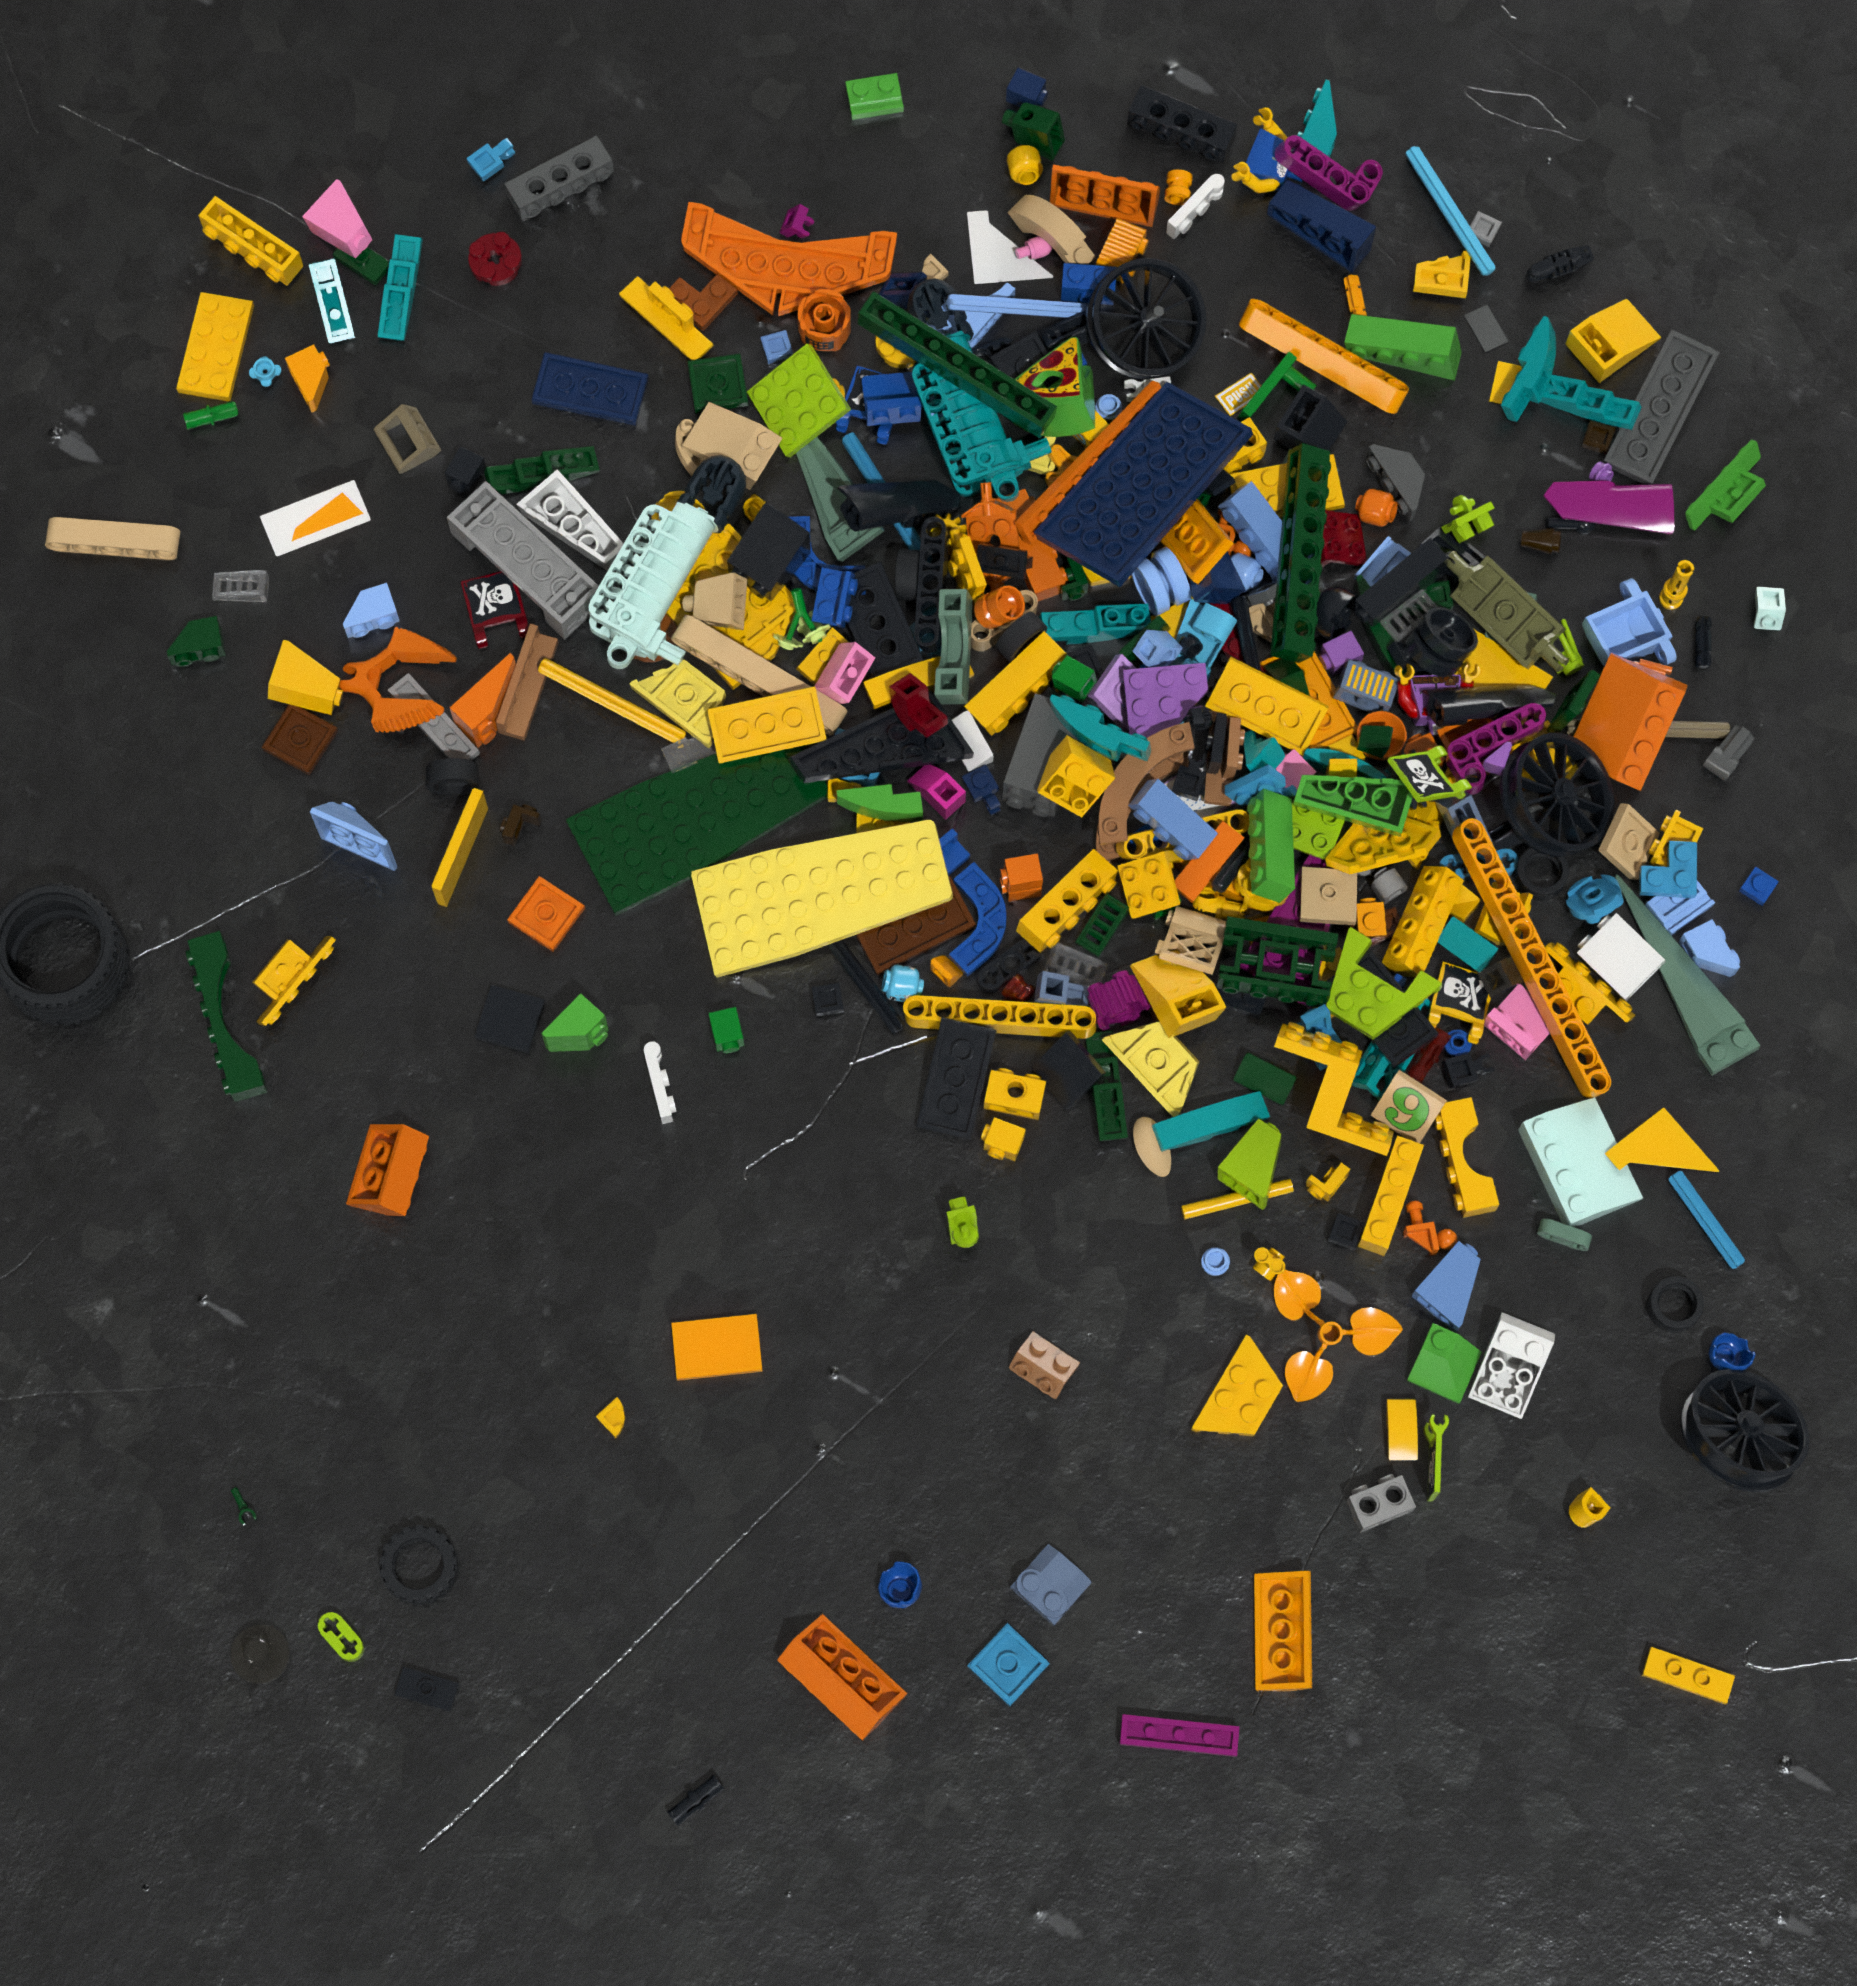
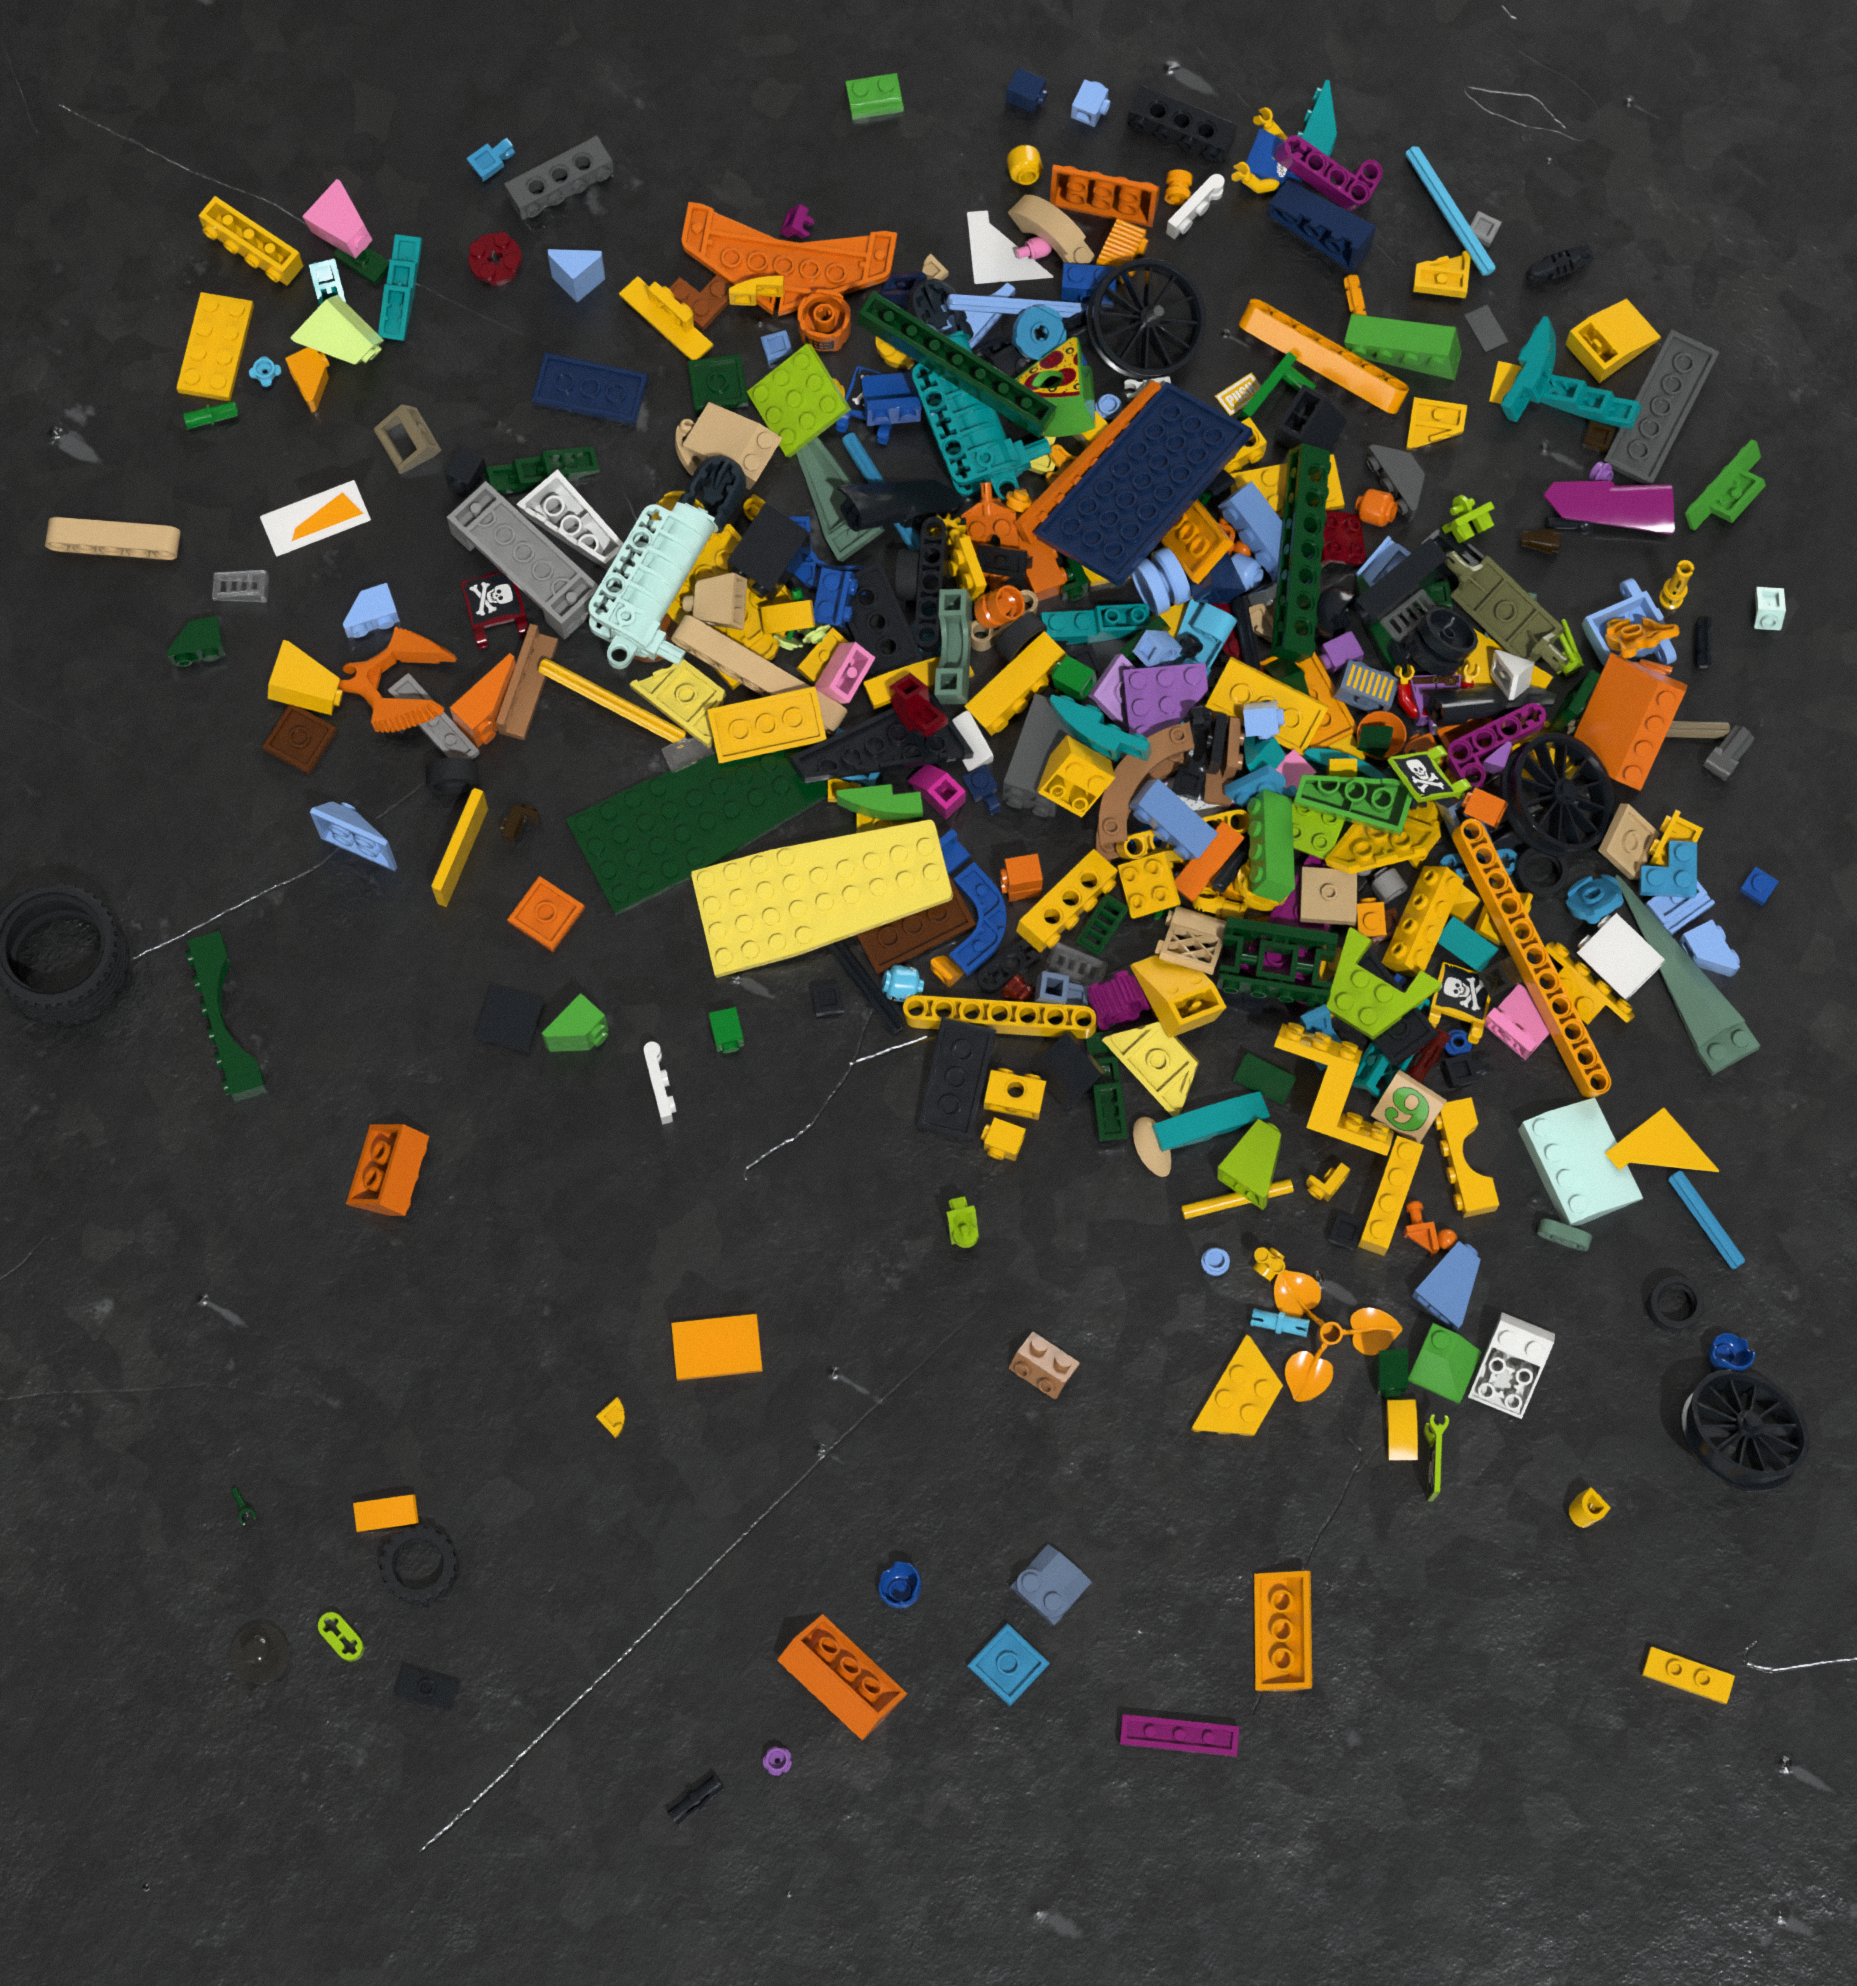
yellow bracket [252,936,336,1026] -> none
dark green torso [1002,102,1065,161] -> none
light grey brick [1346,1474,1416,1533] -> none
none -> yellowish green slope [290,295,384,365]
none -> light orange slope [353,1494,419,1532]
none -> light blue slope [548,249,605,302]
none -> yellow slope [729,276,784,306]
none -> yellow slope [761,600,816,635]
none -> medium lavender plate [763,1746,792,1776]
none -> light orange plate [1006,489,1032,512]
none -> dark azure plate [1012,306,1067,360]
none -> light blue brick [1071,80,1111,127]
none -> light blue brick [1243,700,1285,739]
none -> medium azure pin [1250,1308,1310,1337]
none -> dark green slope [1373,1348,1408,1399]
none -> yellow wing [1406,397,1467,450]
none -> orange brick [1462,787,1508,829]
none -> white slope [1490,650,1535,700]
none -> light orange tile [1605,617,1680,658]

